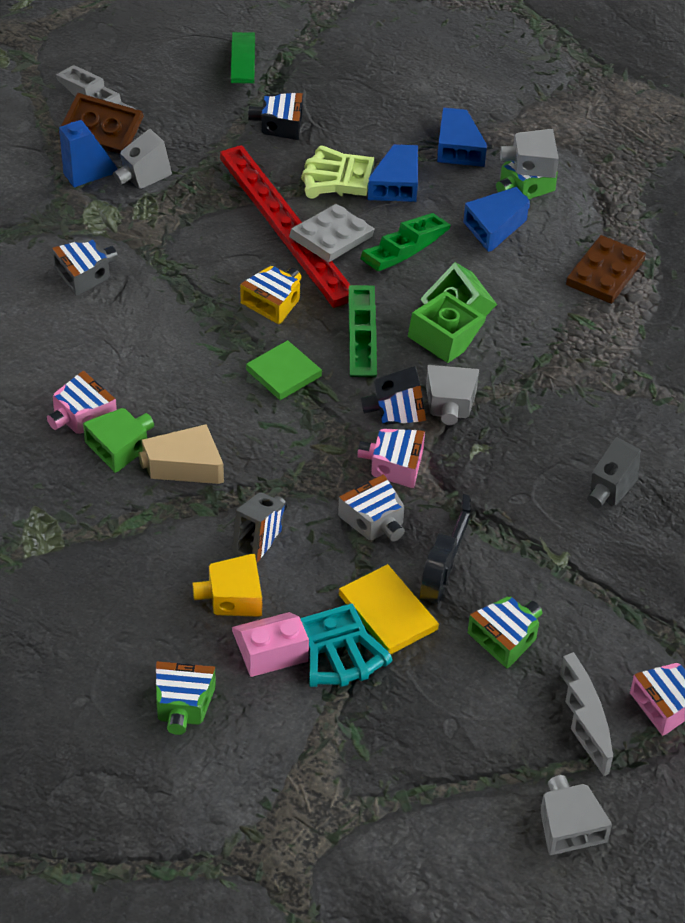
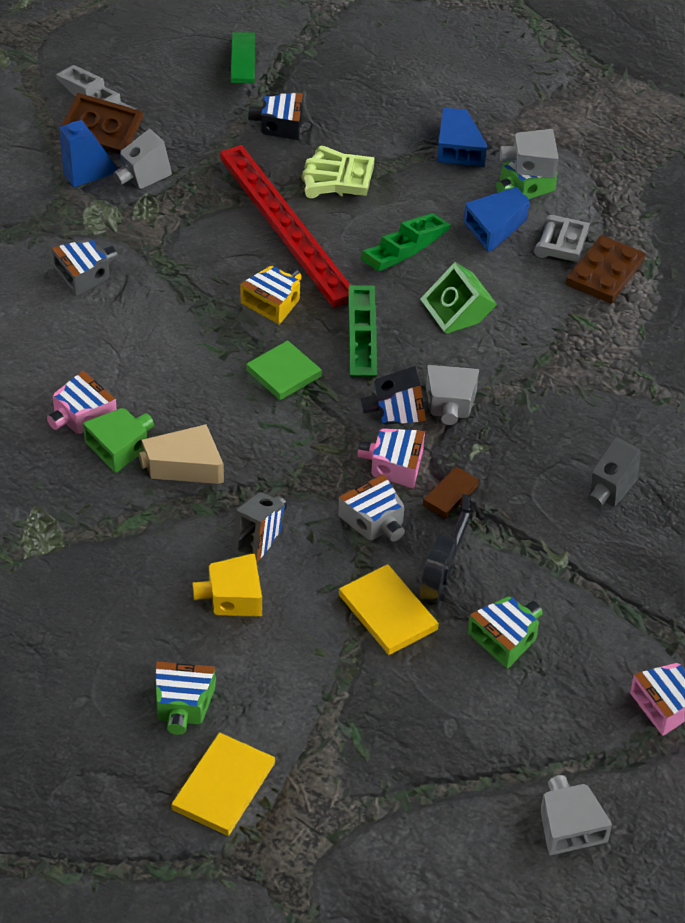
bright pink slope [232,612,309,677] -> none
light grey plate [289,204,375,263] -> none
teal plate [300,603,392,687] -> none
blue slope [368,144,418,202] -> none
bright green slope [408,291,486,363] -> none
light grey slope [560,652,613,776] -> none
none -> yellow tile [172,732,275,836]
none -> reddish brown tile [423,467,479,519]
none -> light grey plate [534,215,590,262]

